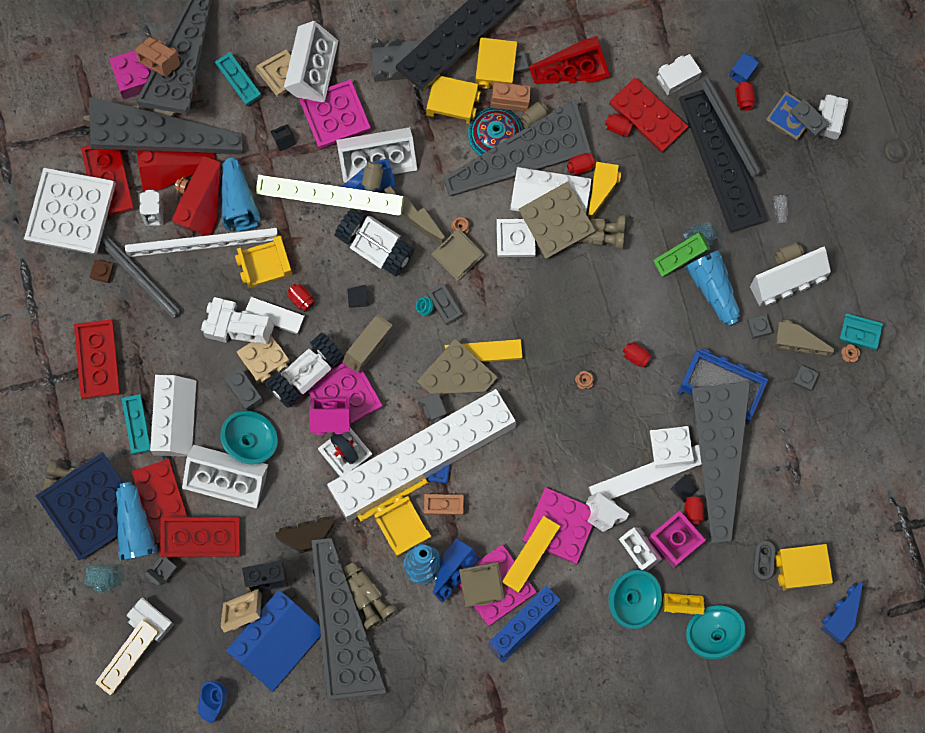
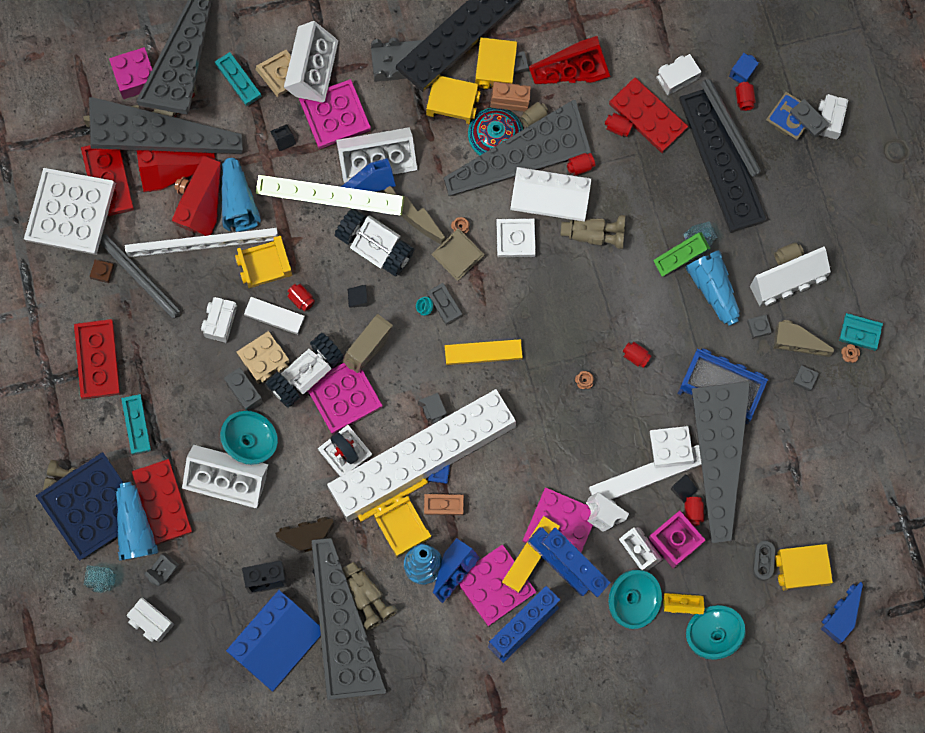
tile [96,619,159,695] -> none
nougat brick [135,37,180,77] -> none
white brick [140,190,164,226] -> none
white slope [150,375,197,456] -> none
red plate [160,517,240,558] -> none
blue cap [198,681,228,723] -> none
tan plate [221,589,262,633] -> none
white brick [227,311,274,344] -> none
dark pink brick [309,397,351,435] -> none
dark tan brick [361,162,383,191] -> none
dark tan plate [417,339,498,394] -> none
dark tan piece [459,562,504,607] -> none
dark tan plate [518,181,595,258] -> none
yellow slope [588,162,621,219] -> none
clear cone [771,195,790,223] -> none
none -> blue fence [527,527,611,597]

